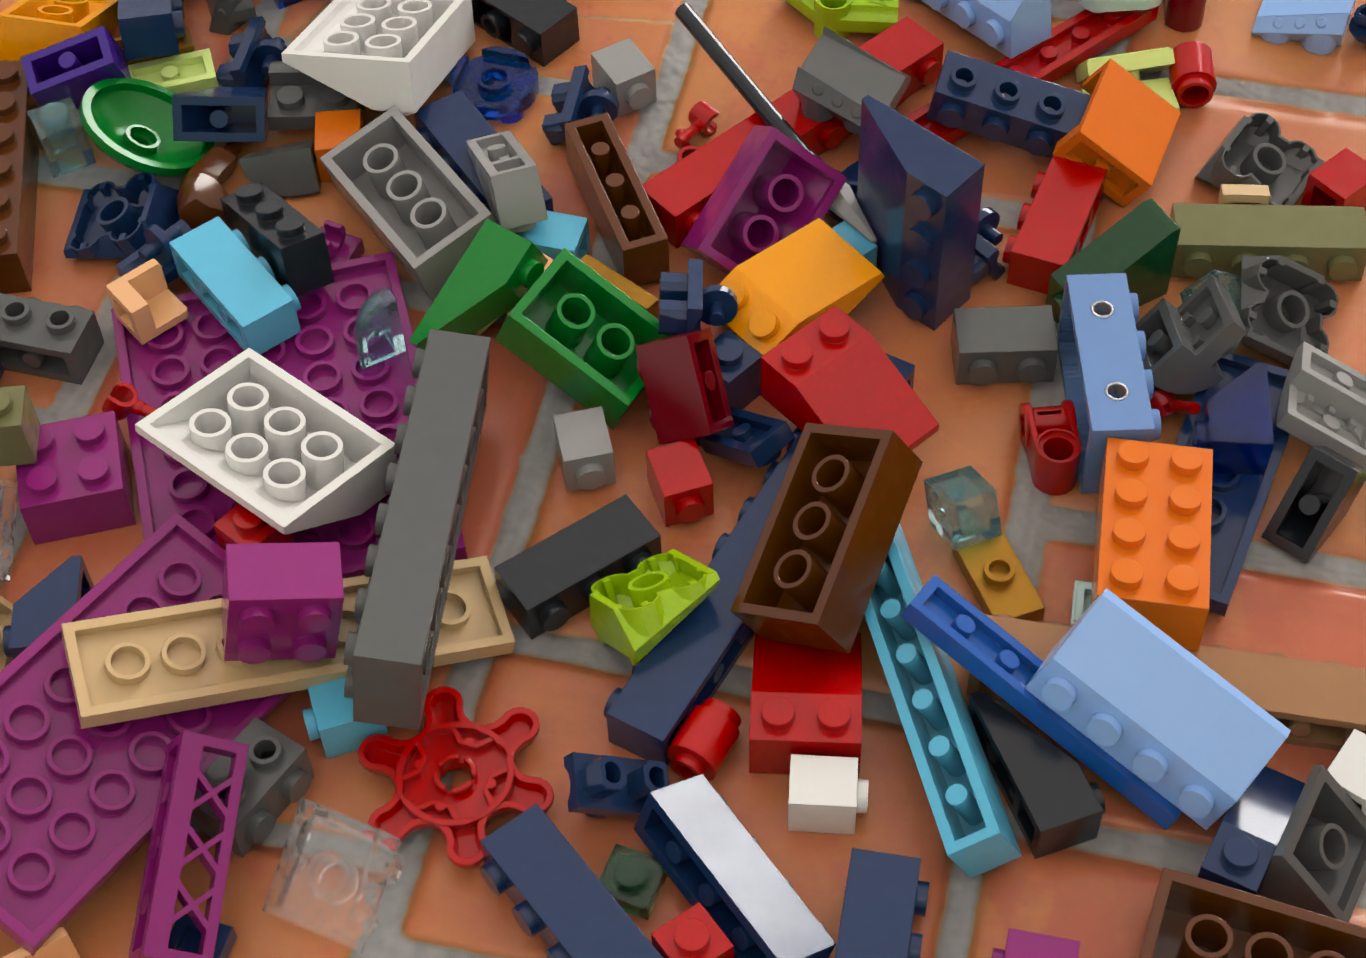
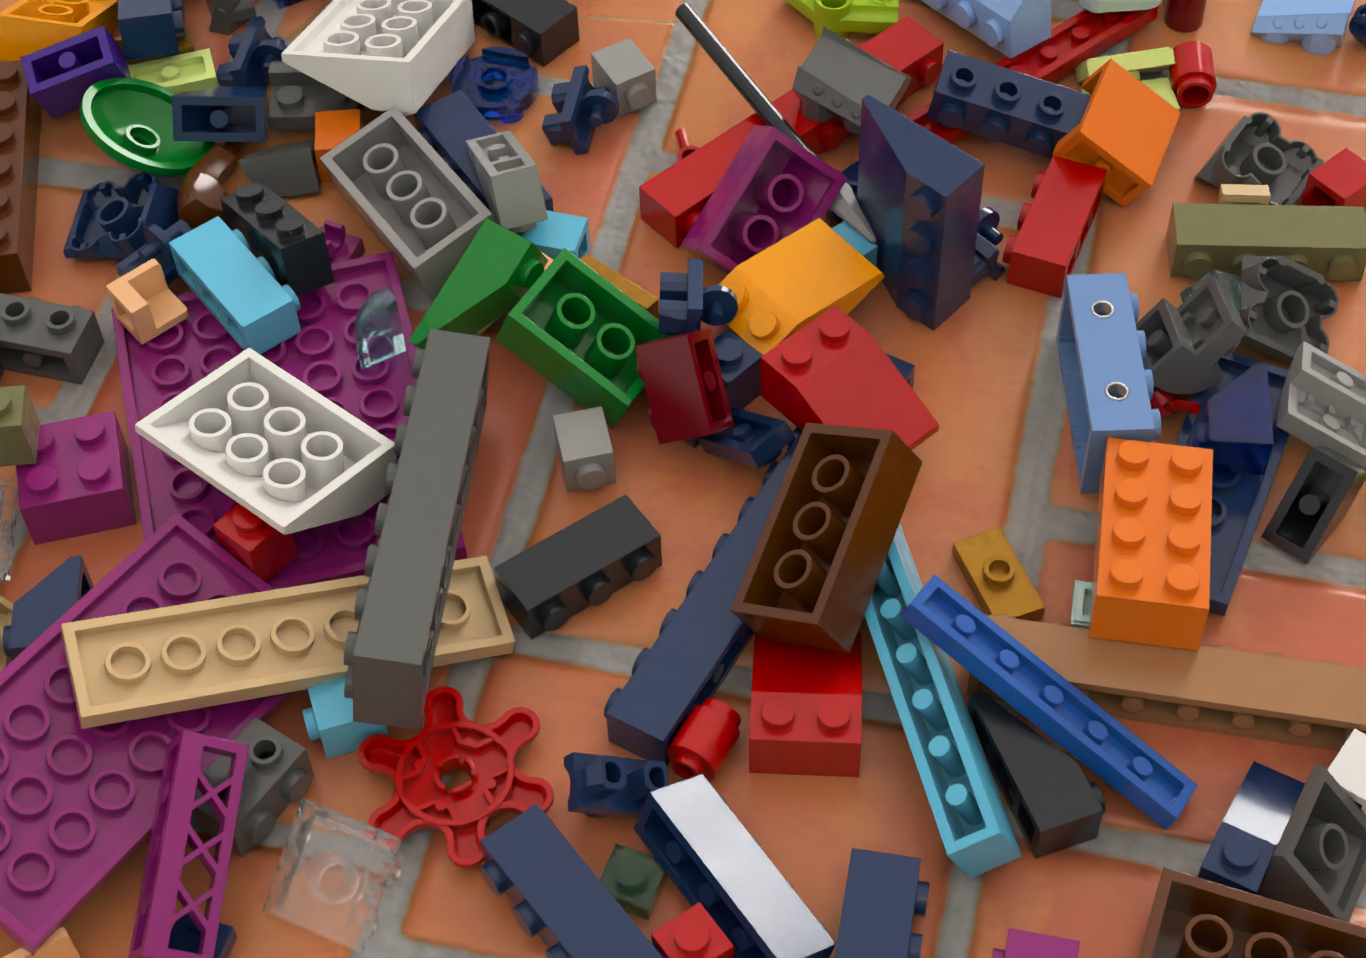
clear light blue brick [27,97,96,178] -> none
red hand [102,382,157,420] -> none
magenta brick [221,542,344,664] -> none
reddish brown brick [564,112,670,286] -> none
lime slope [589,549,720,666] -> none
red brick [646,438,714,527] -> none
red hand [674,100,719,148] -> none
white brick [788,754,869,835] -> none
clear light blue brick [924,465,1002,550] -> none
dark grey brick [951,305,1058,385] -> none
red piece [1018,400,1082,495] -> none
light blue slope [1025,588,1291,830] -> none
dark green slope [1046,198,1181,323] -> none

